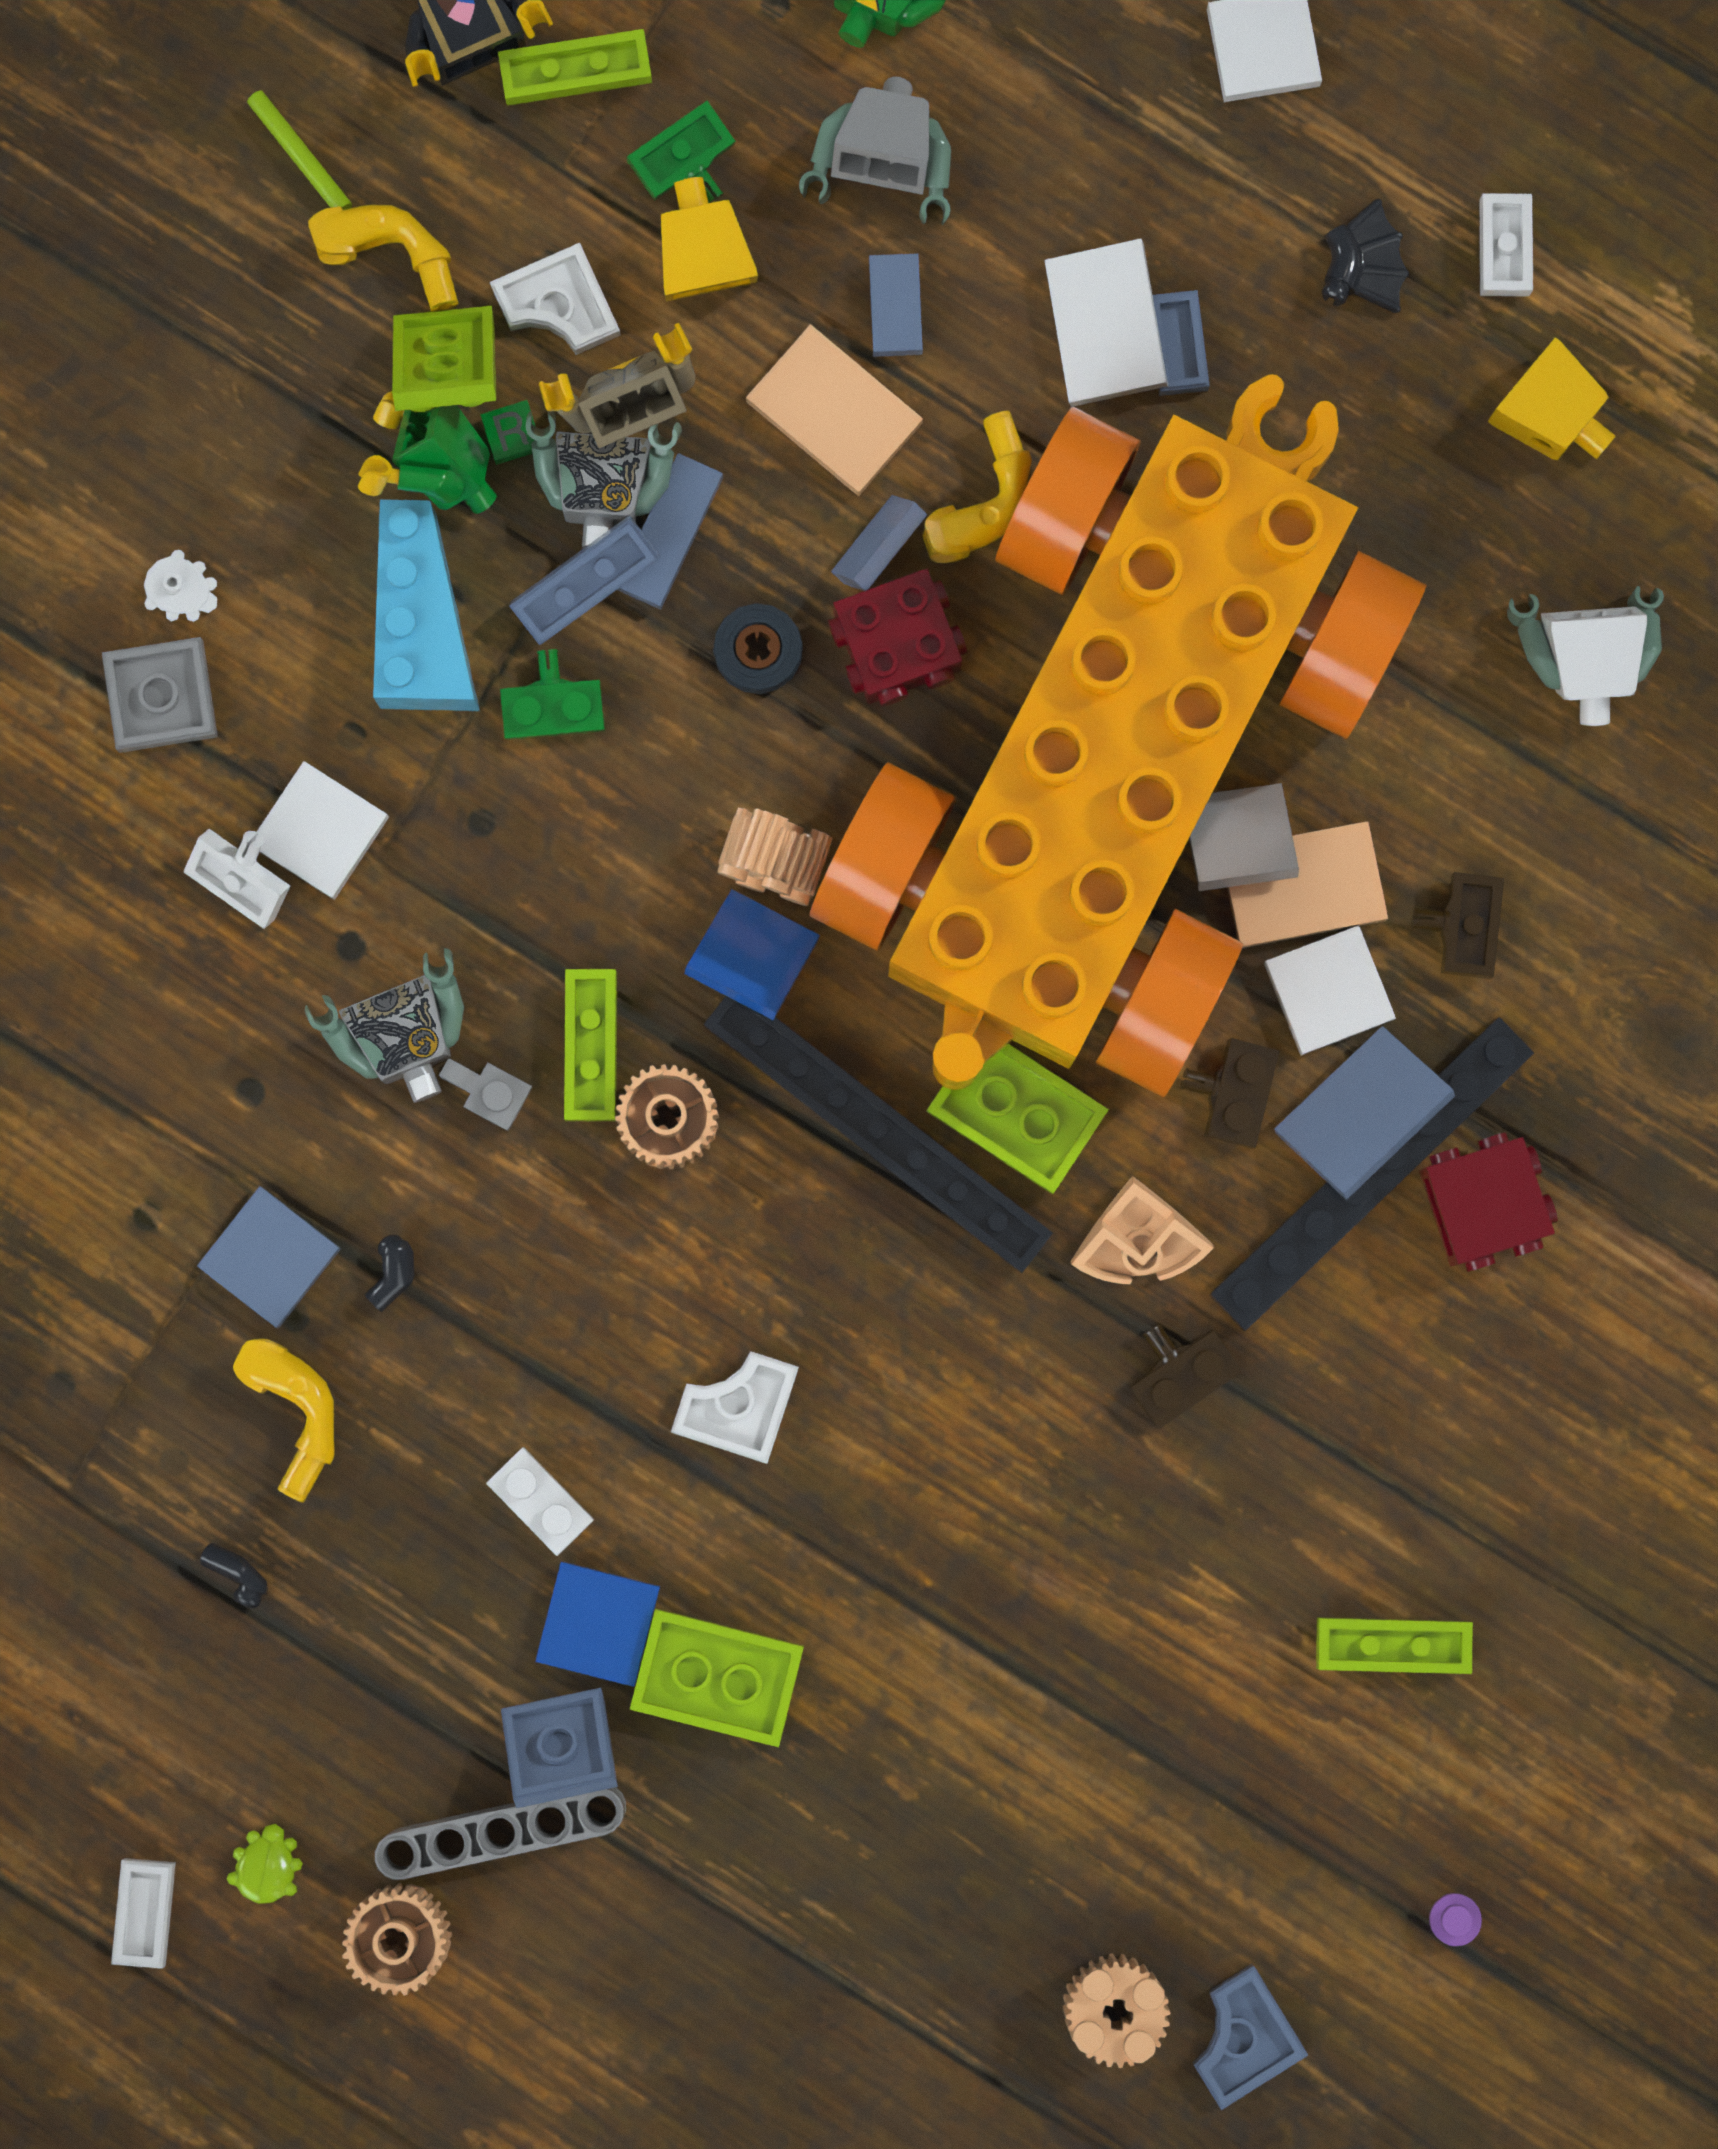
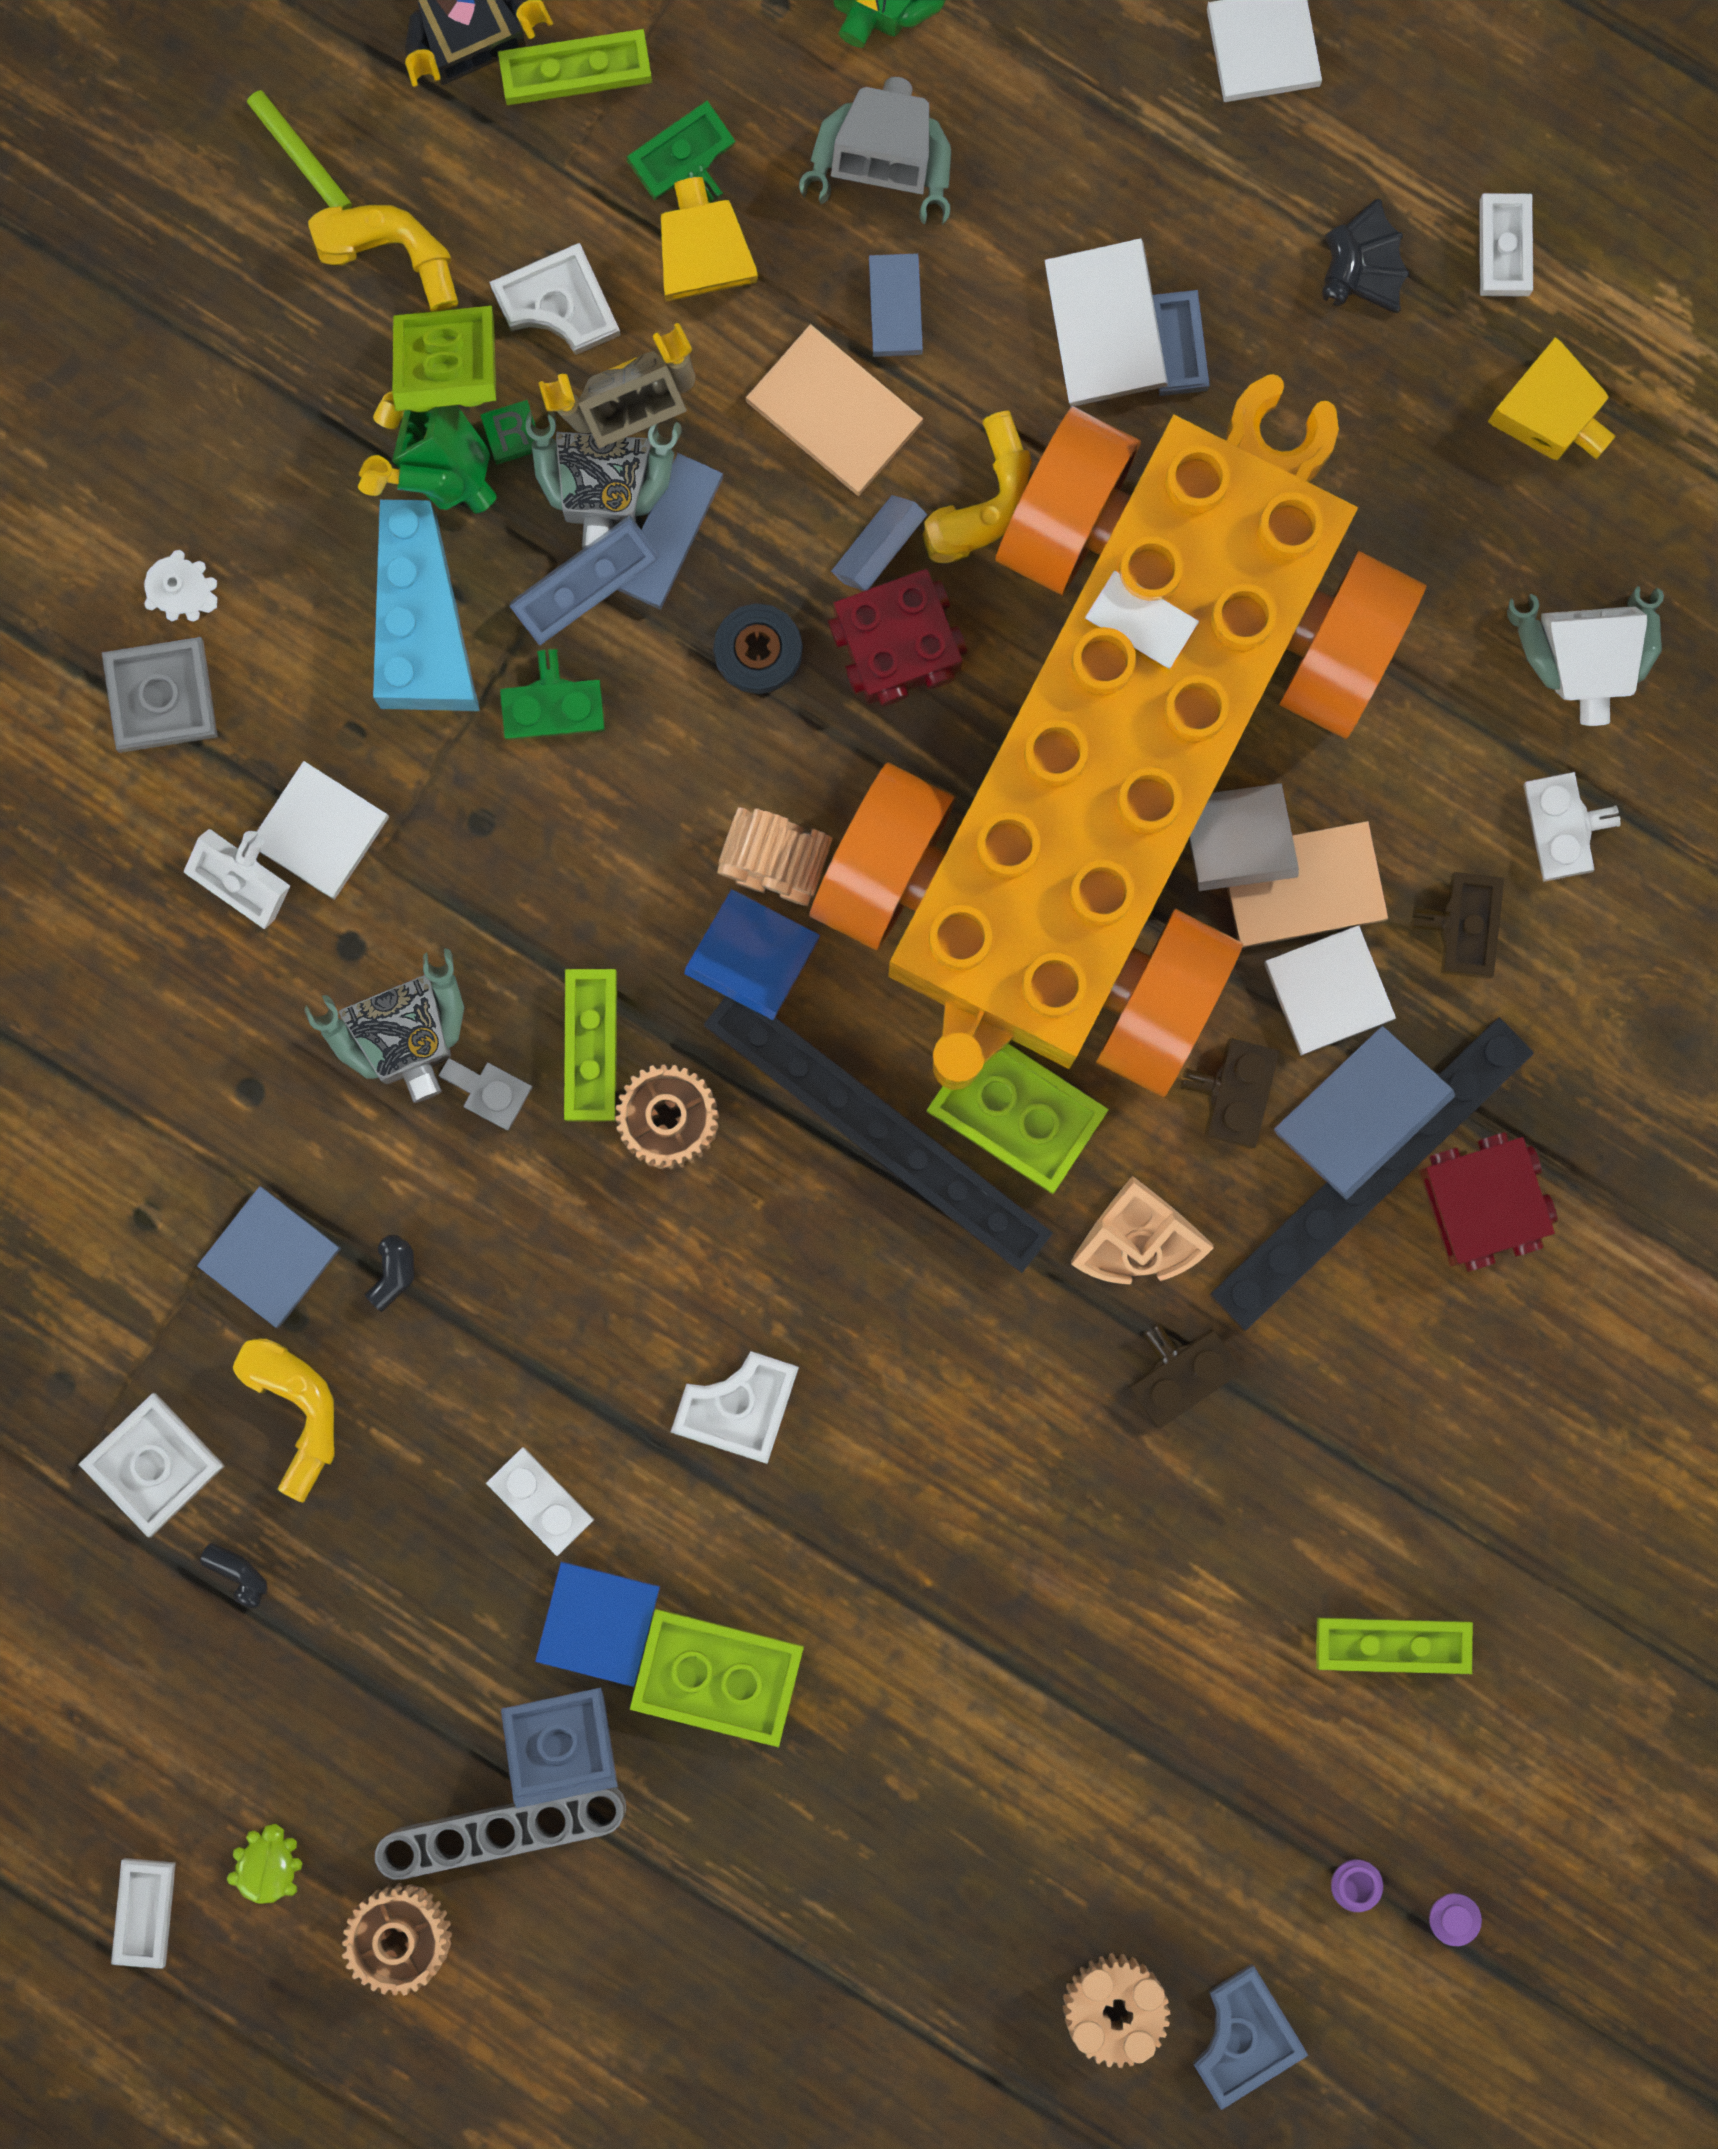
none -> white tile [79,1393,225,1538]
none -> white sticker [1085,570,1199,669]
none -> medium lavender plate [1331,1859,1383,1912]
none -> white plate [1524,772,1621,882]

